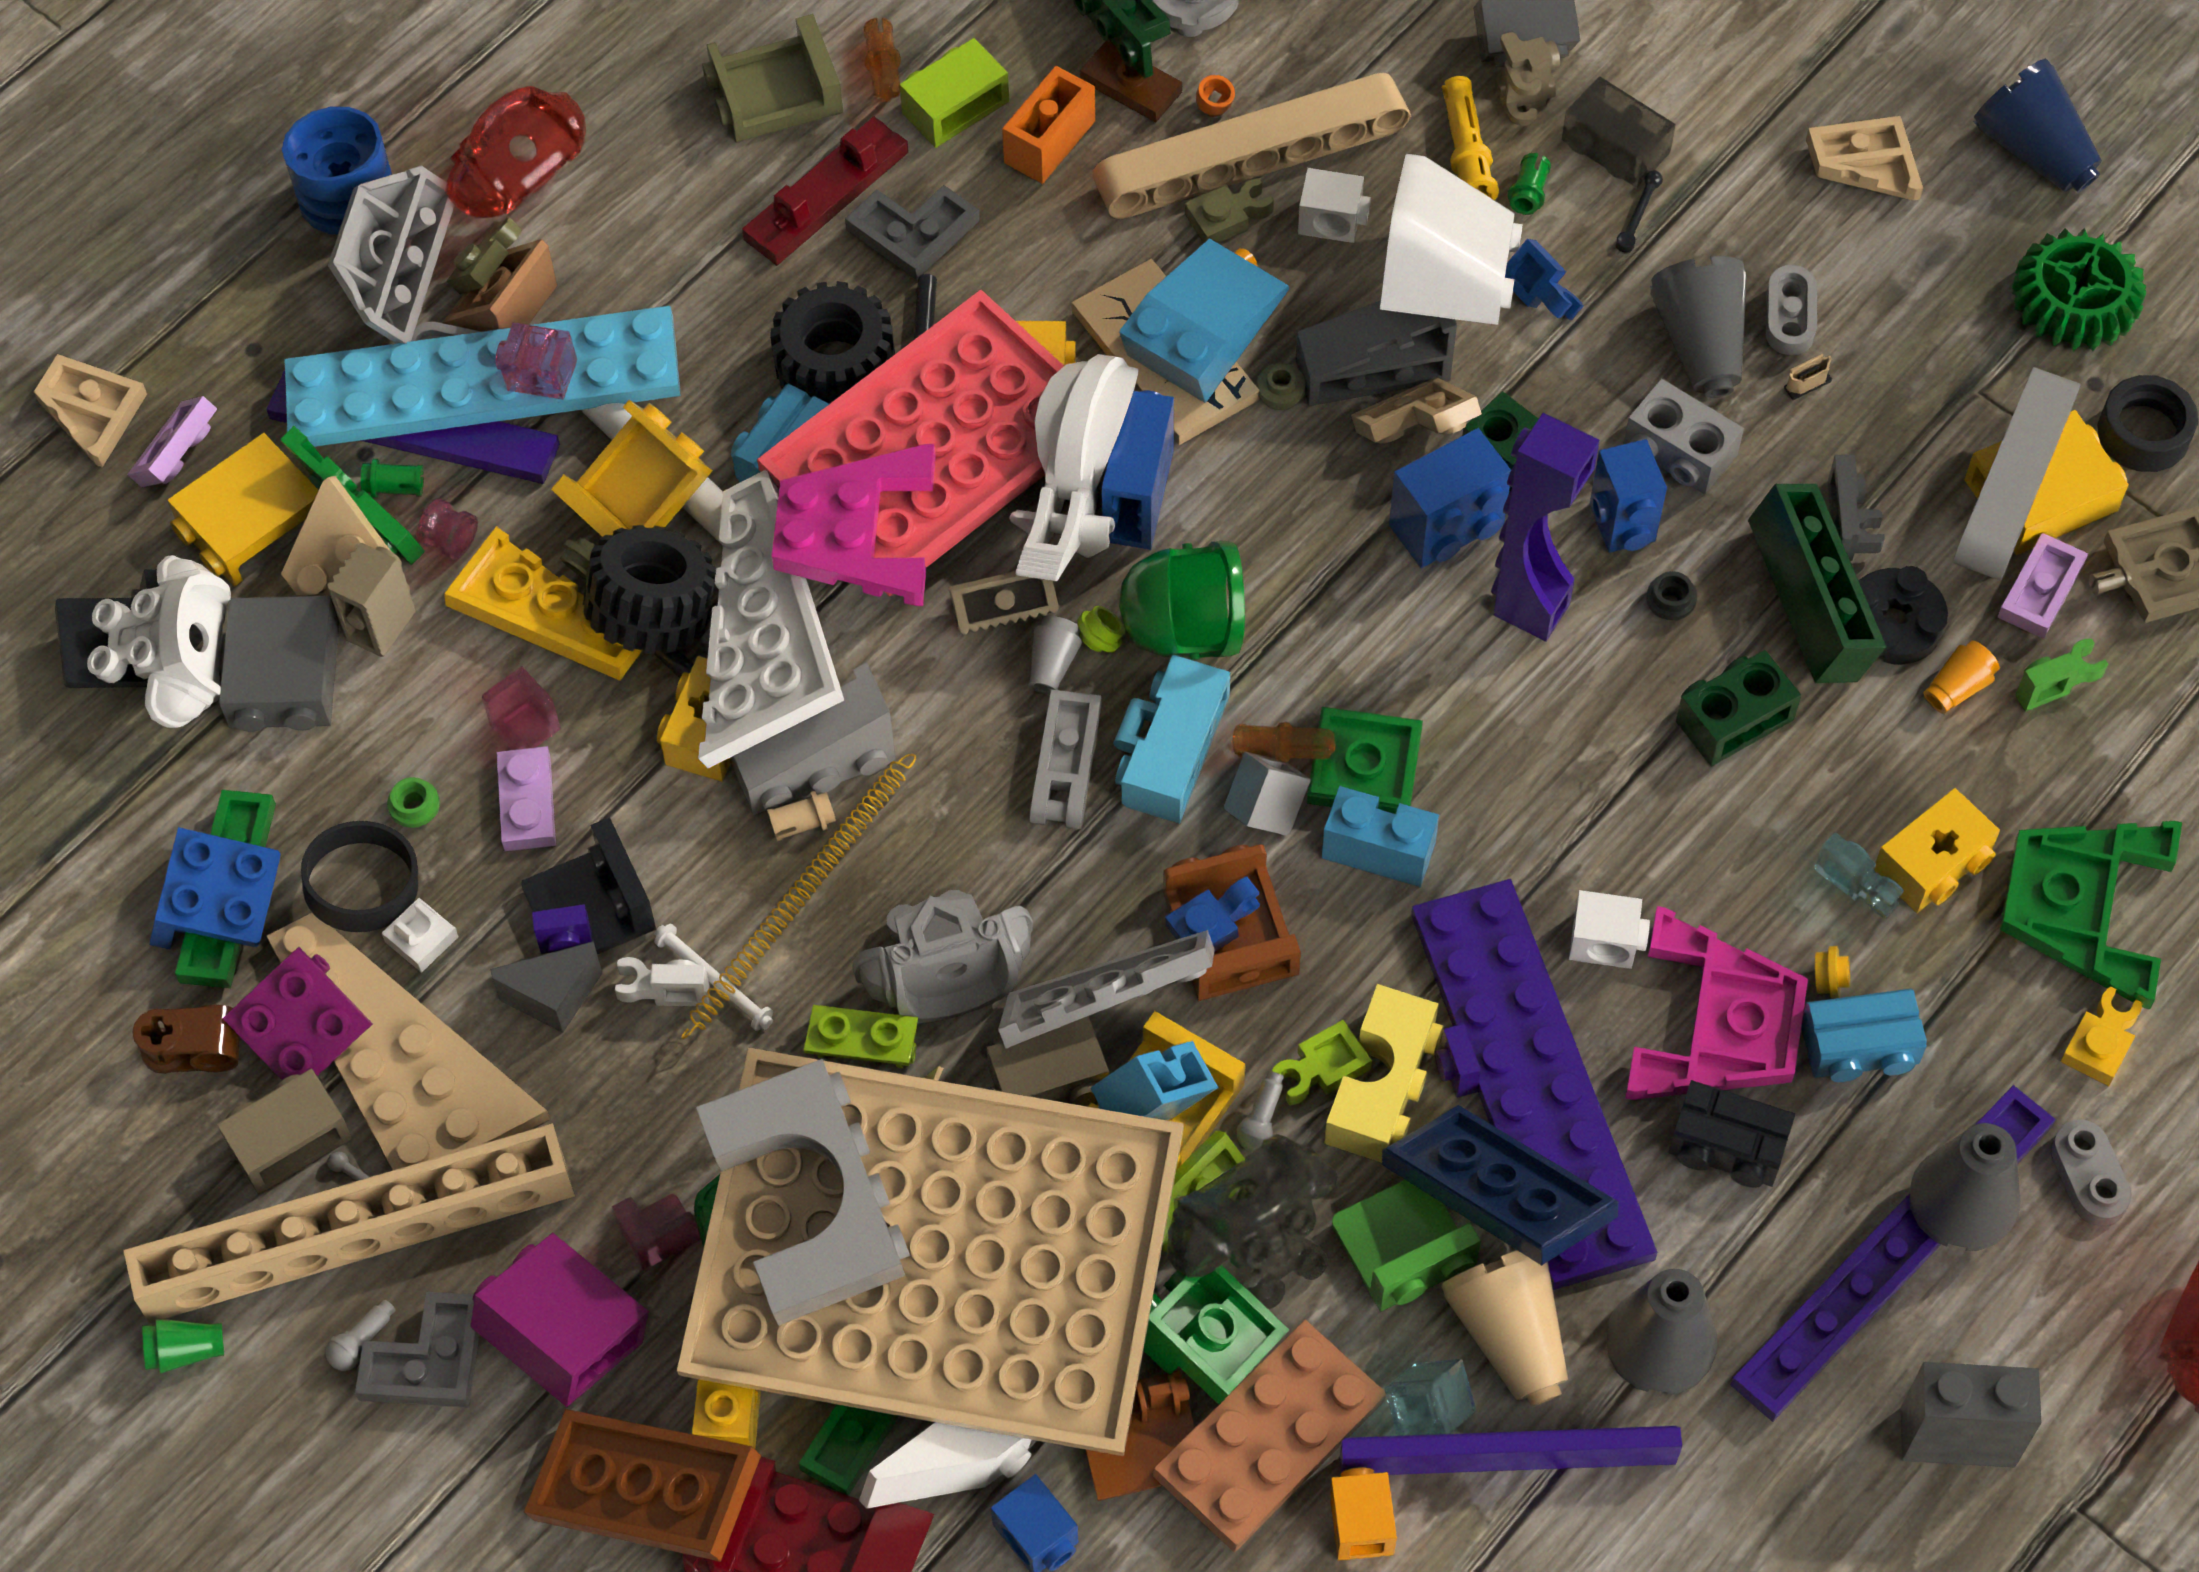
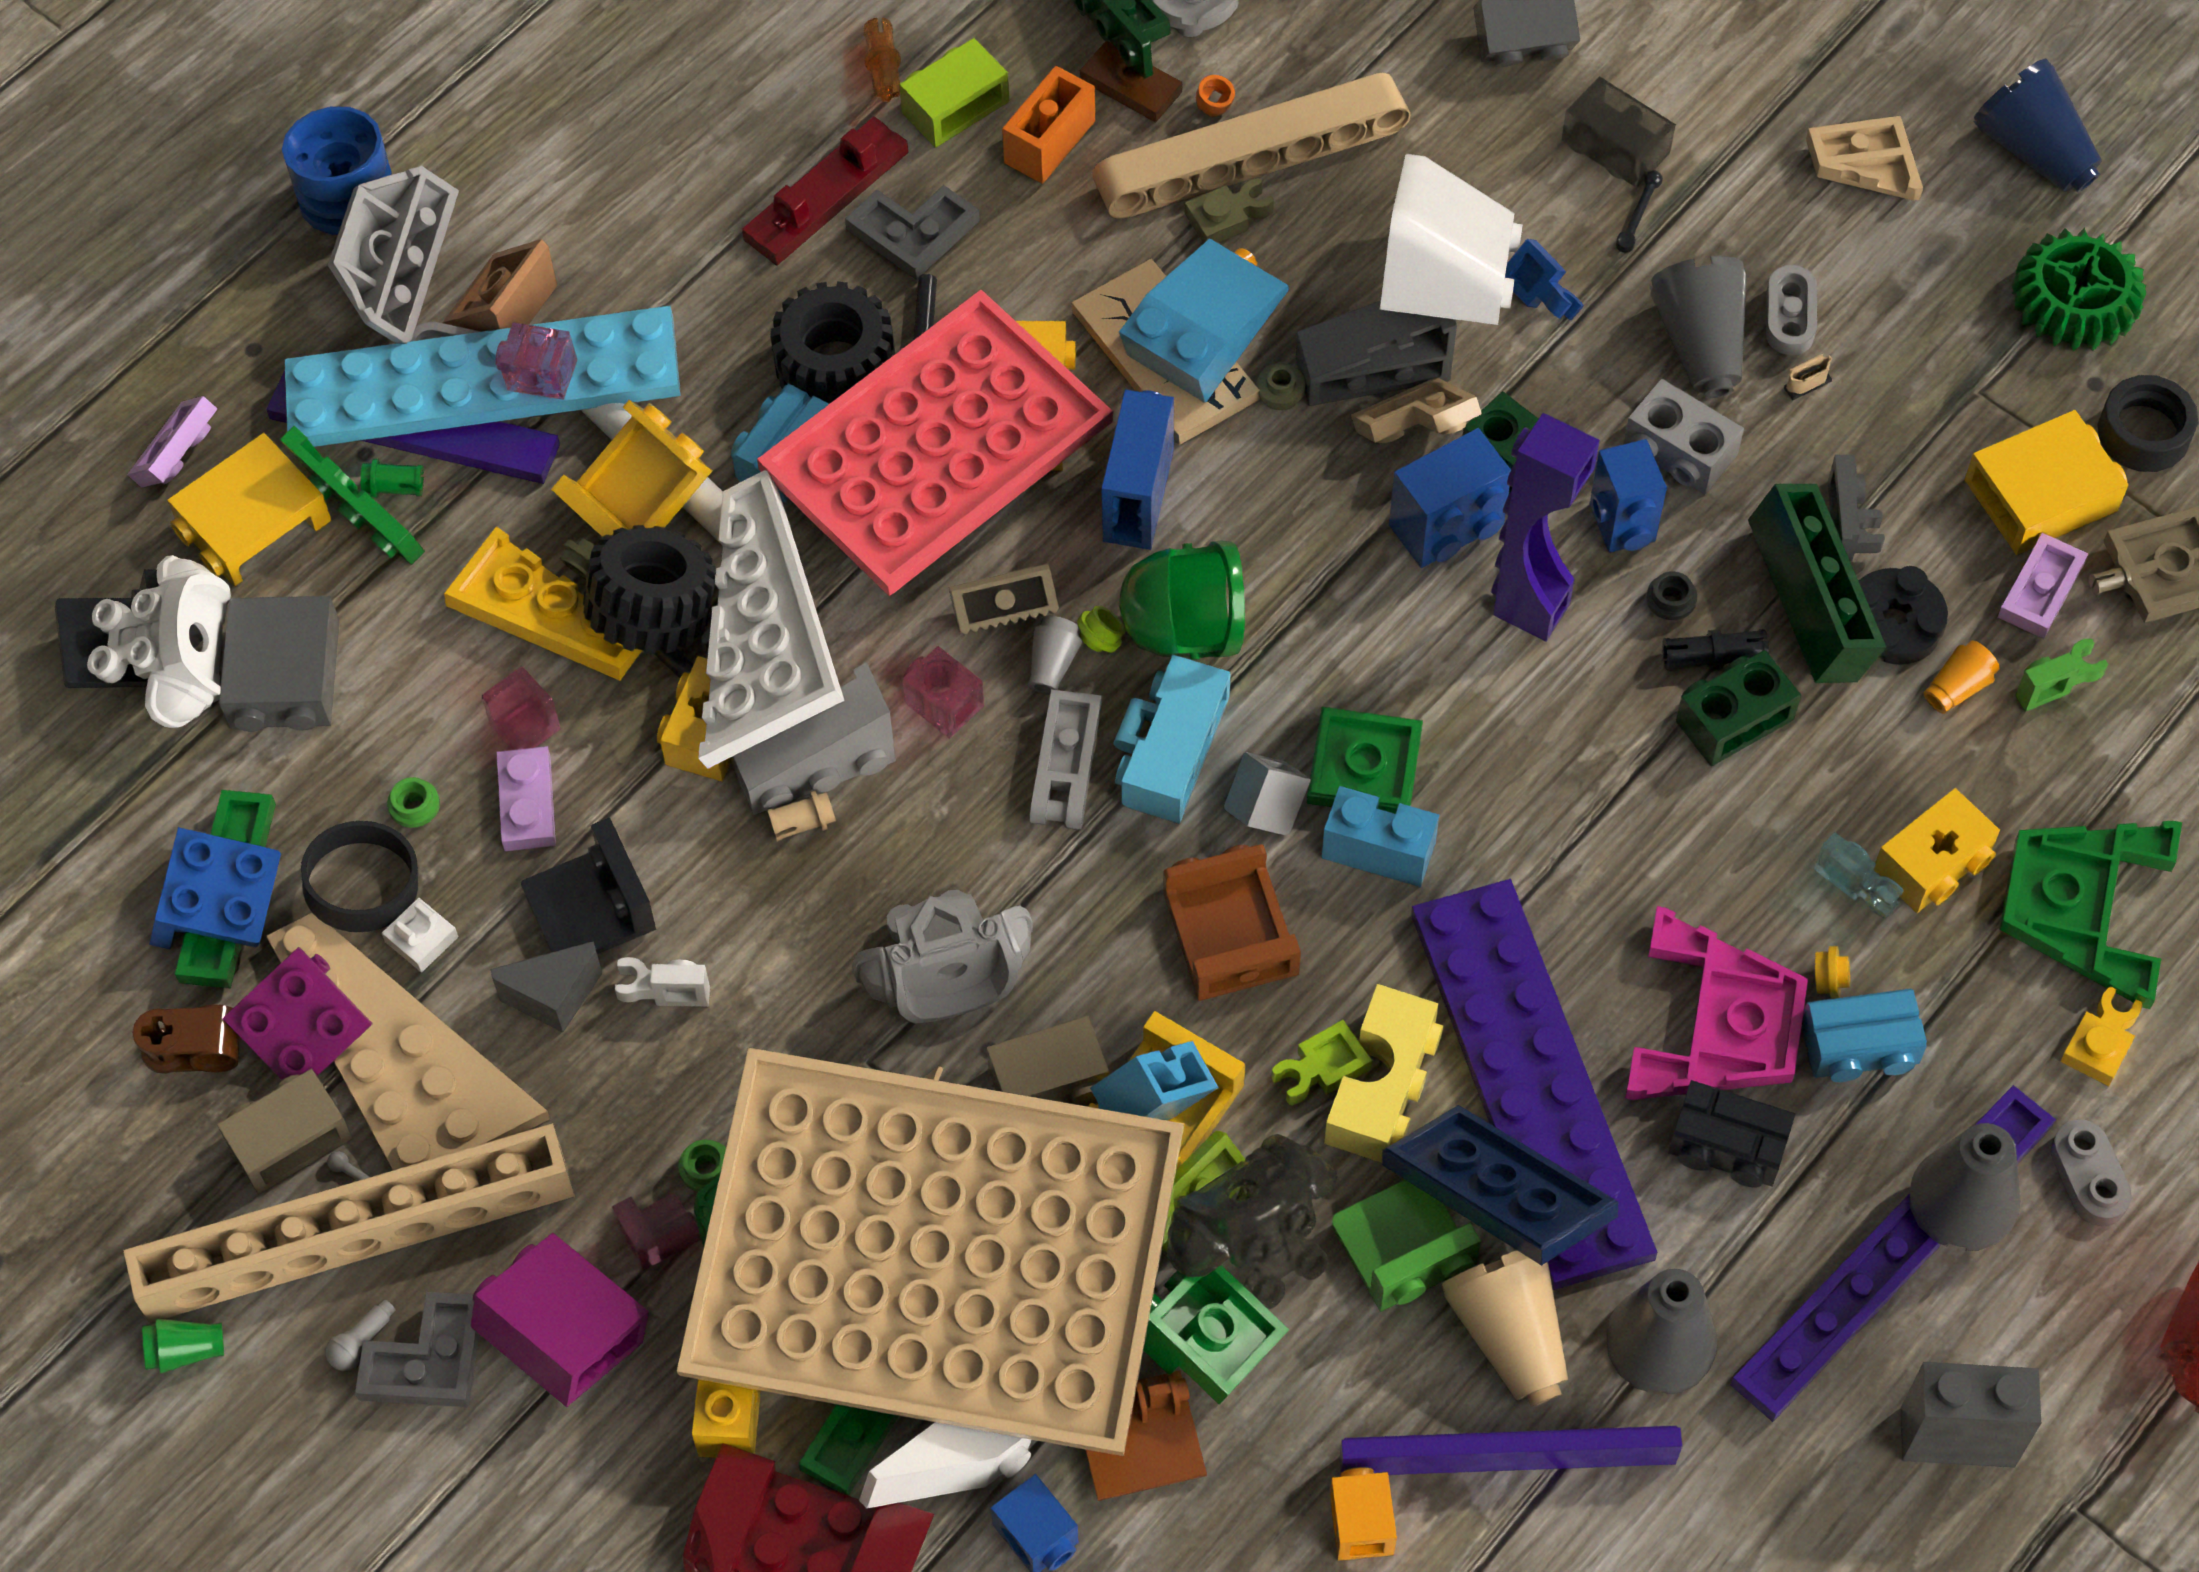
tan wing [34,354,147,467] -> none
tan wing [281,476,391,601] -> none
dark tan brick [327,543,416,657] -> none
clear pink wheel [416,498,478,560] -> none
clear red piece [445,86,586,218] -> none
olive plate [446,217,522,294] -> none
dark orange plate [524,1409,761,1562] -> none
dark purple plate [532,904,593,954] -> none
white axle [654,924,773,1031] -> none
yellow piece [681,754,916,1039] -> none
light grey arch [696,1059,910,1325] -> none
olive panel [702,14,843,142] -> none
dark pink wing [772,444,936,606] -> none
lime hinge [804,1005,918,1068] -> none
light grey wing [998,930,1215,1048] -> none
white piece [1009,354,1138,581] -> none
nougat plate [1152,1319,1387,1553] -> none
blue plate [1165,877,1260,952] -> none
clear orange axle [1232,721,1336,763] -> none
light grey piece [1236,1070,1284,1152] -> none
white brick [1298,168,1371,243] -> none
clear light blue panel [1384,1359,1476,1436] -> none
dark purple plate [1435,1024,1481,1098] -> none
yellow pin [1442,76,1499,200] -> none
dark tan piece [1495,32,1560,126] -> none
green pin [1507,153,1551,215] -> none
white brick [1569,890,1650,969] -> none
light grey beam [1953,367,2081,581] -> none
none -> bright green plate [678,1139,726,1192]
none -> clear pink brick [903,646,984,739]
none -> black pin [1662,629,1769,671]

